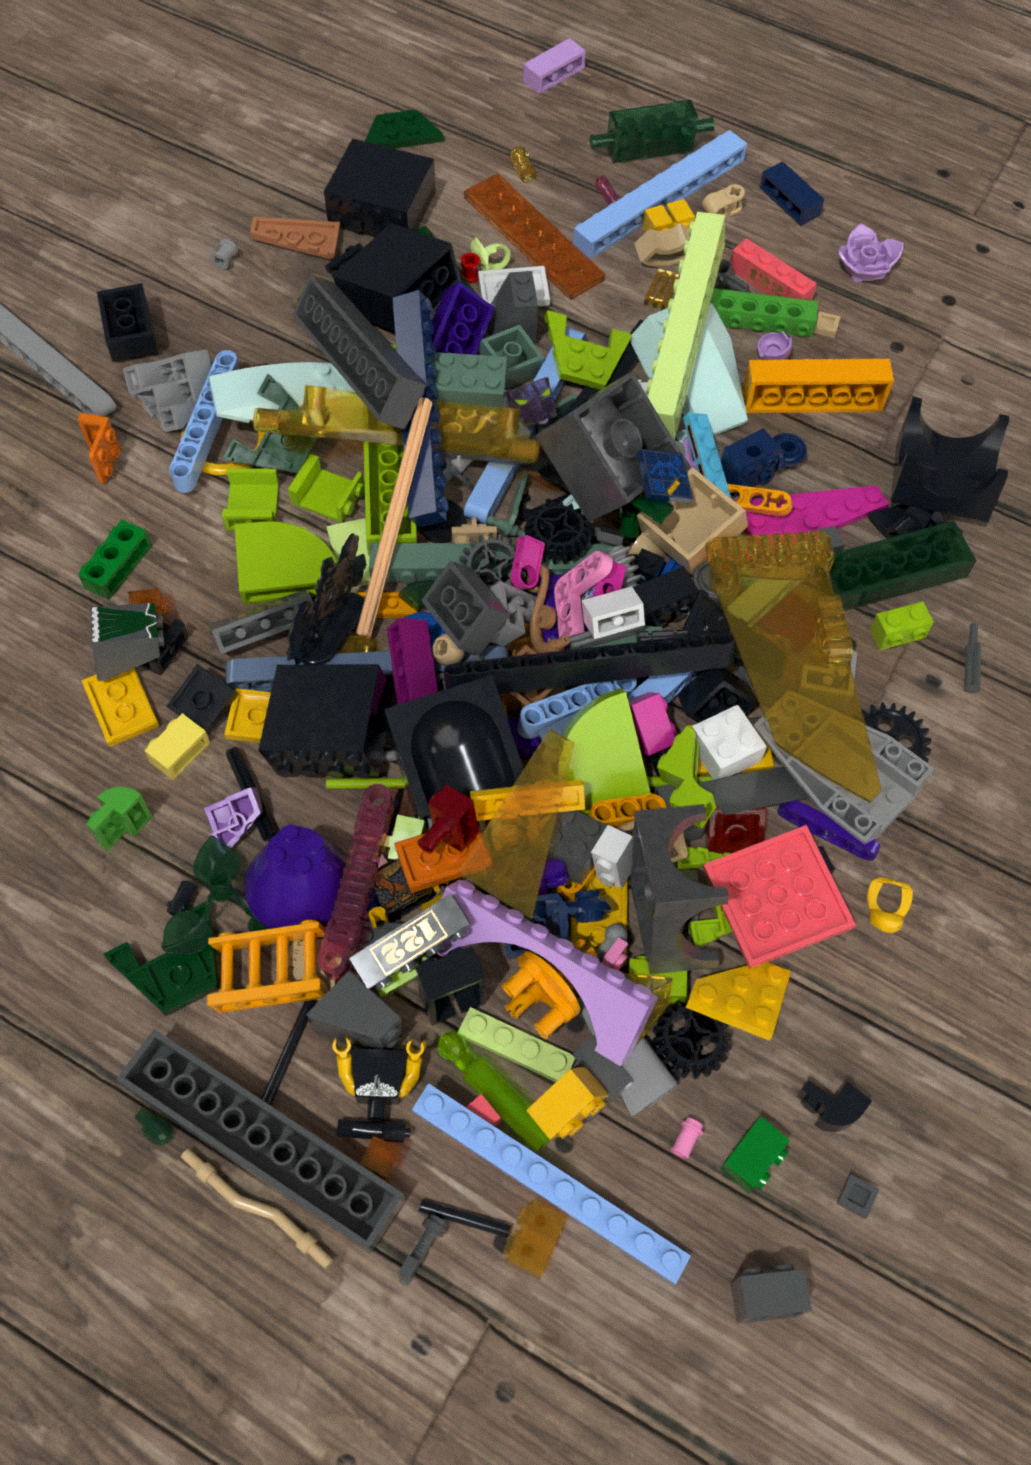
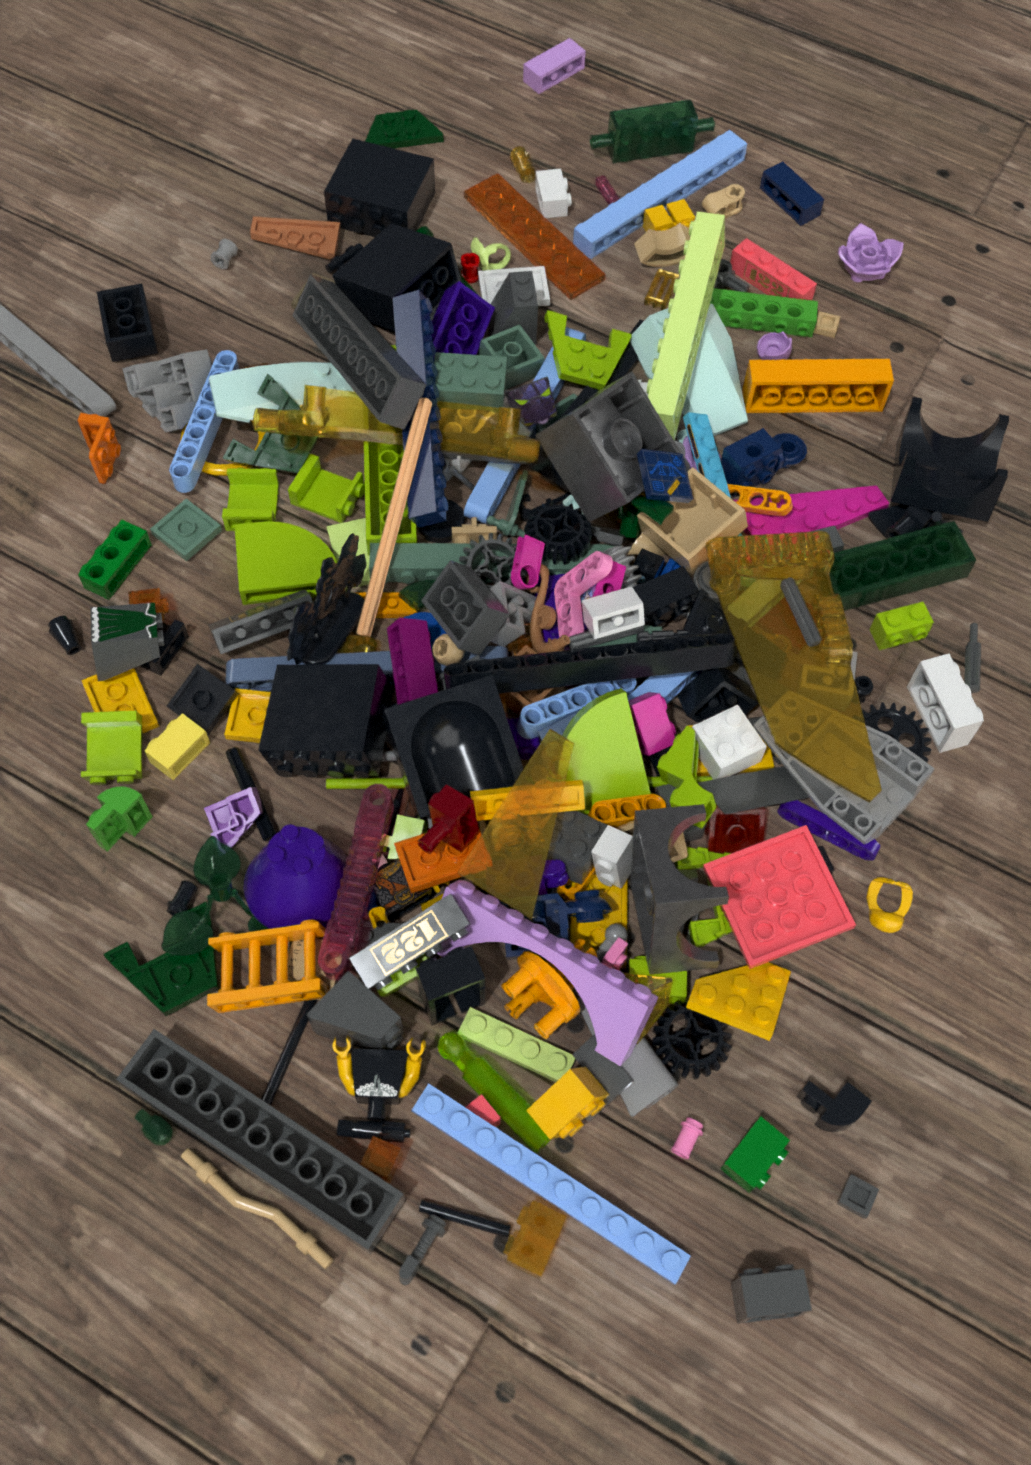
none -> black cone [48,615,81,655]
none -> lime panel [81,711,142,785]
none -> sand green plate [150,499,222,562]
none -> white brick [535,169,571,219]
none -> dark grey axle [780,577,822,647]
none -> black pin [851,676,873,705]
none -> white brick [907,654,984,753]

